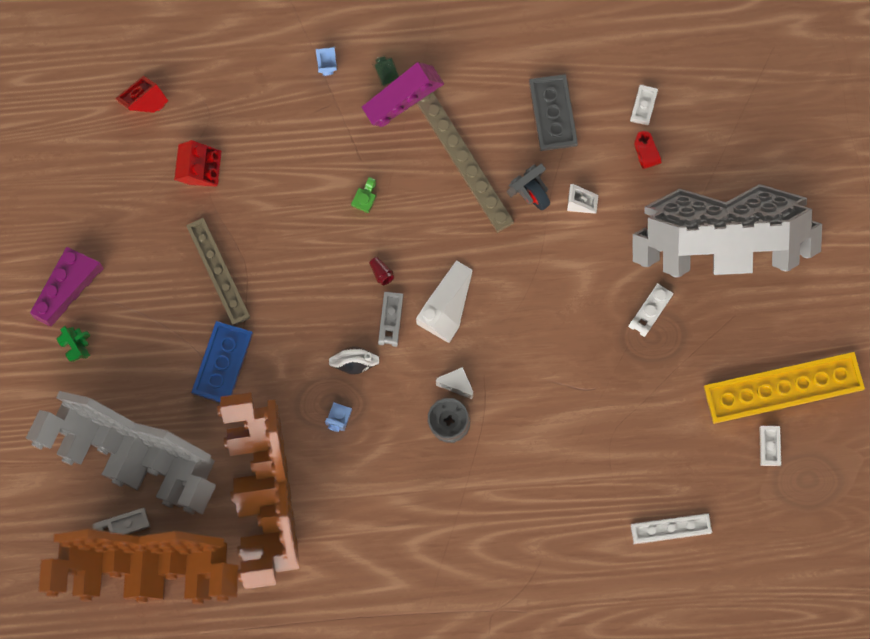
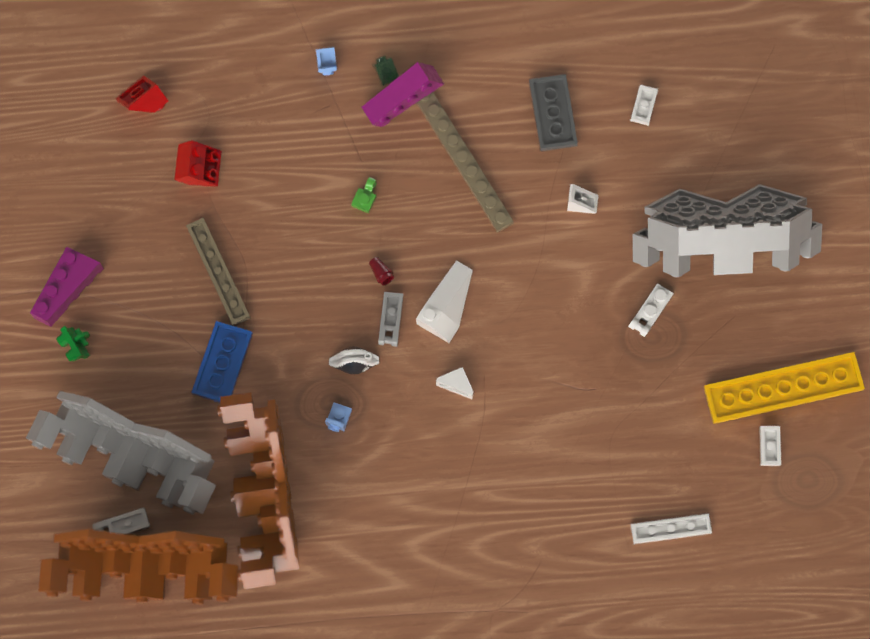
dark grey wheel [428,398,470,443] -> none
dark grey plate [507,163,550,210] -> none
red piece [634,131,662,170] -> none

